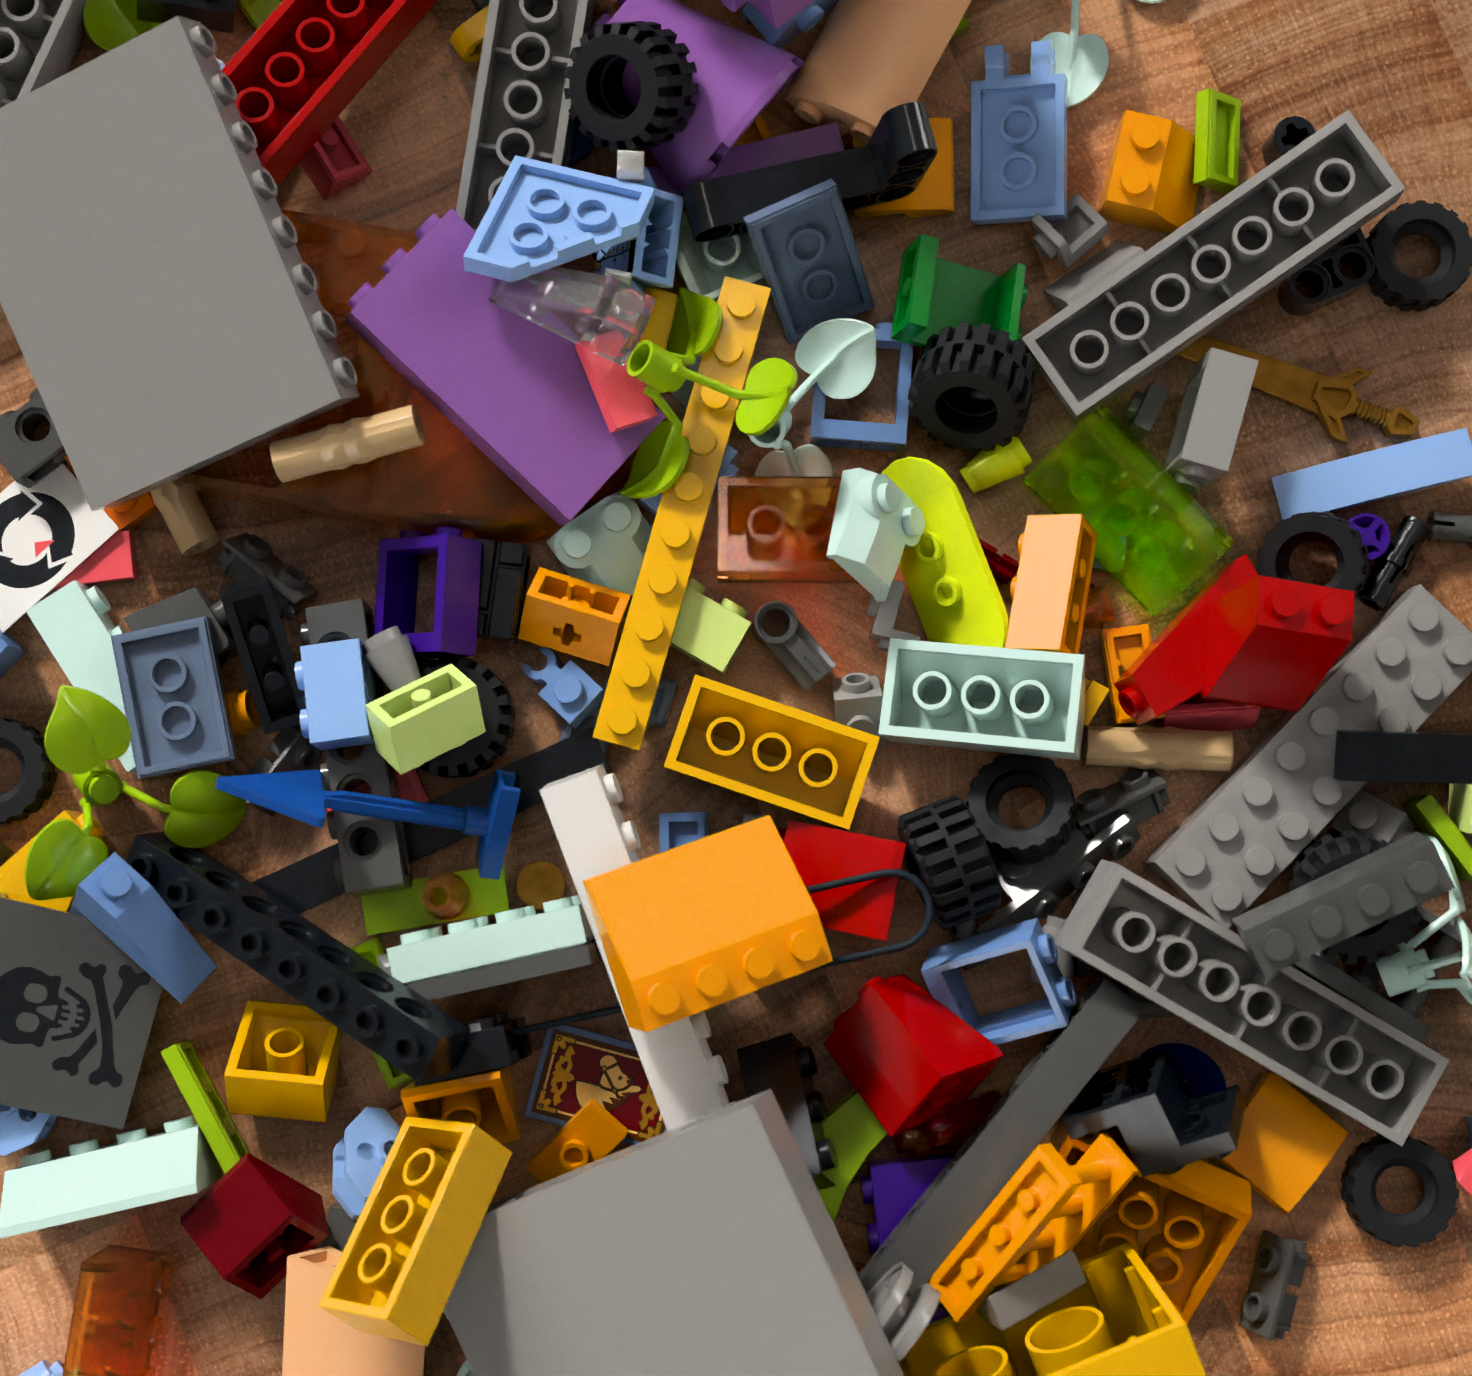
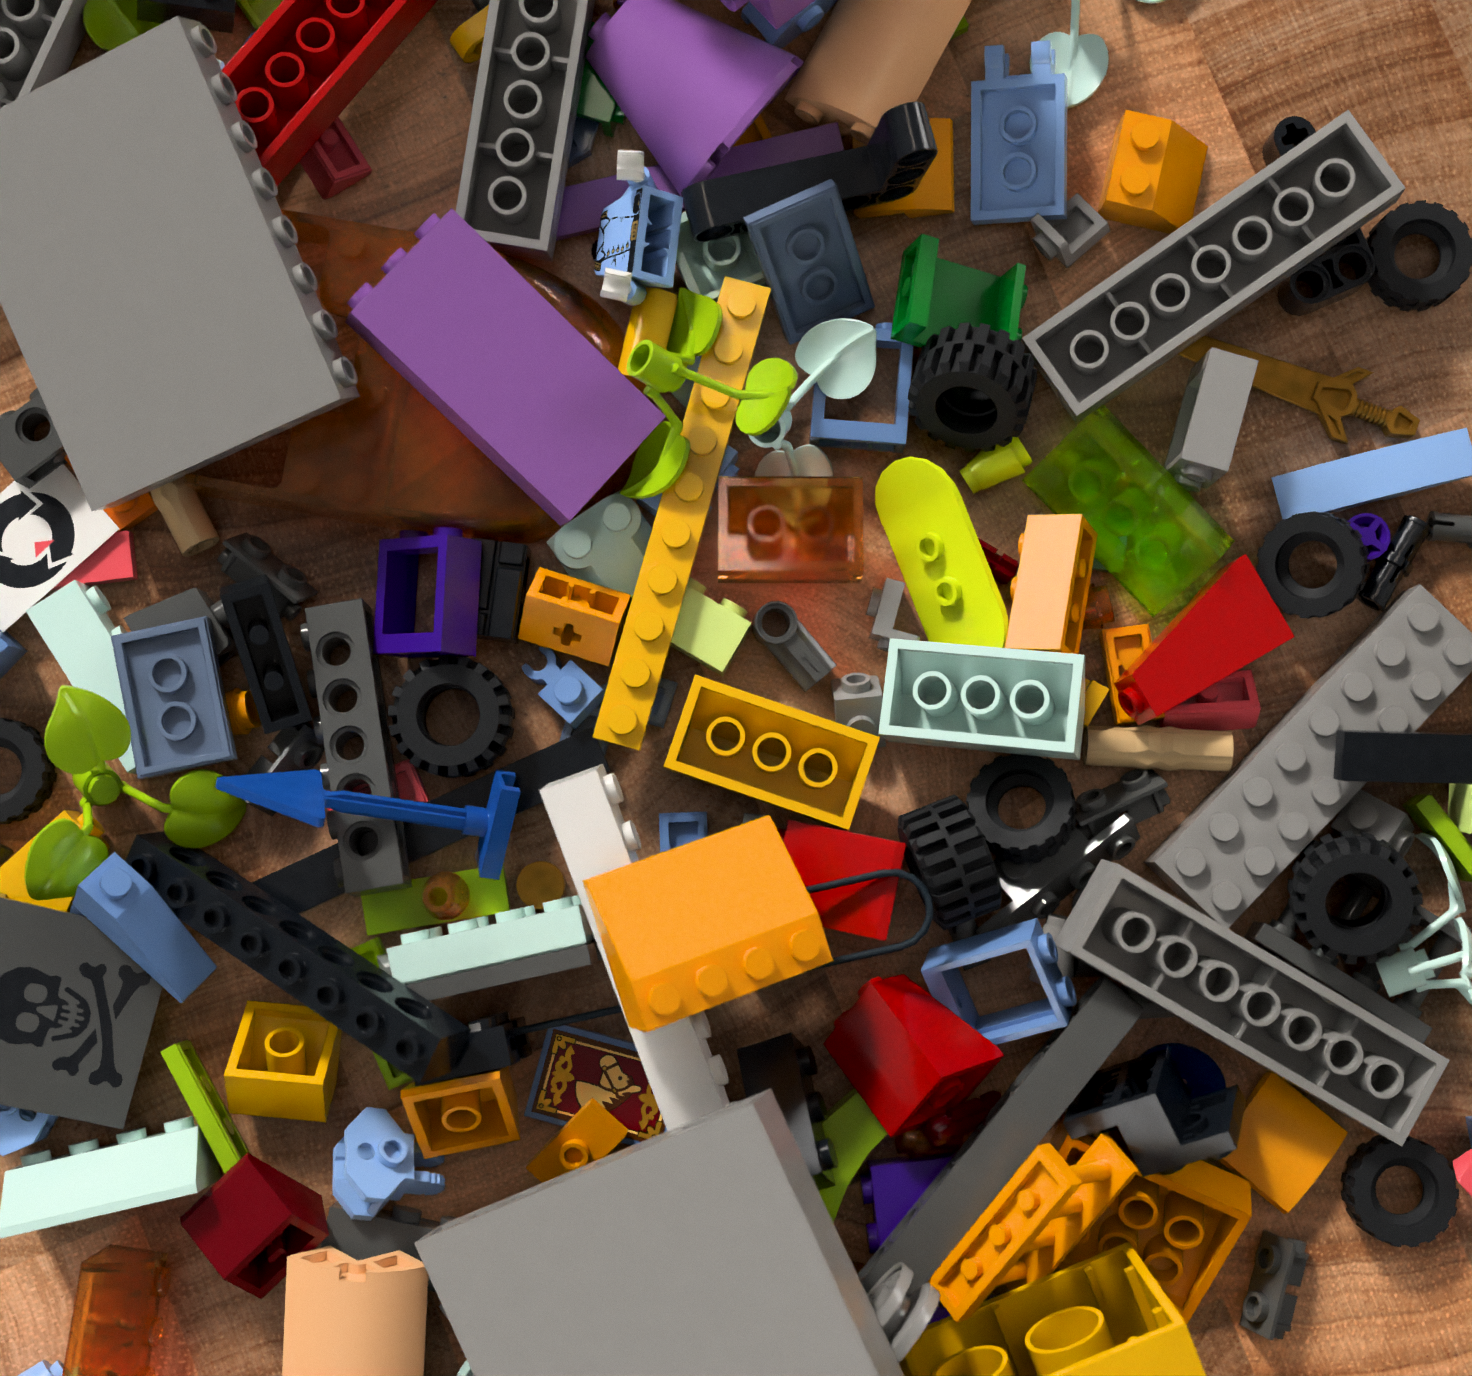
tan axle [270,404,426,483] -> none
light blue brick [295,638,374,750] -> none
yellow brick [318,1116,512,1346] -> none
light grey cone [363,626,421,692] -> none
yellowish green brick [365,664,486,775] -> none
light blue plate [463,155,655,282] -> none
clear slope [488,267,657,366] -> none
black tyre [564,21,699,151] -> none
coral tile [573,325,658,434] -> none
light aqua slope [826,468,925,602] -> none
light grey slope [977,1250,1086,1331] -> none
light grey slope [1044,241,1145,313] -> none
dark grey plate [1123,381,1170,441] -> none
lime tile [1193,88,1241,194] -> none
red slope [1203,575,1355,712] -> none
dark grey brick [1232,832,1455,977] -> none

